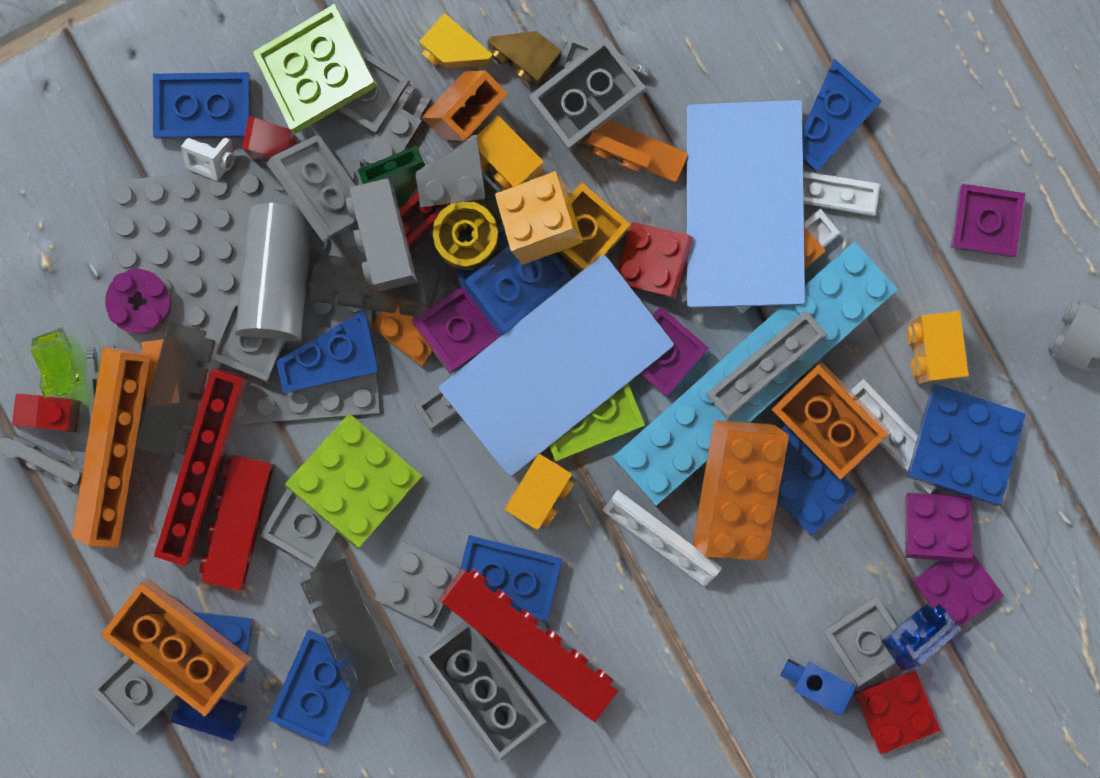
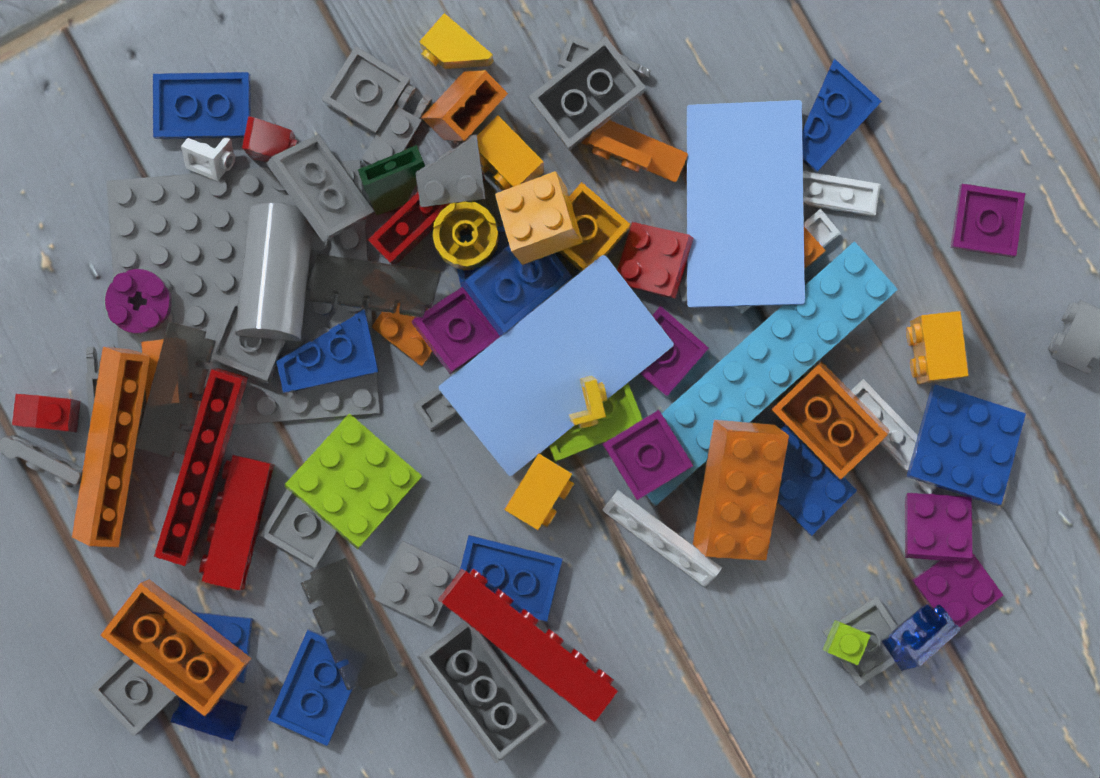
clear neon green brick [30,327,82,398] -> none
plate [253,4,377,134] -> none
light grey brick [346,178,417,292] -> none
pearl gold slope [487,31,561,87] -> none
light grey tile [705,310,827,419] -> none
blue torso [780,659,857,716] -> none
red plate [854,669,941,755] -> none
none -> yellow bracket [569,375,607,428]
none -> magenta plate [602,410,693,500]
none -> lime brick [822,620,871,665]

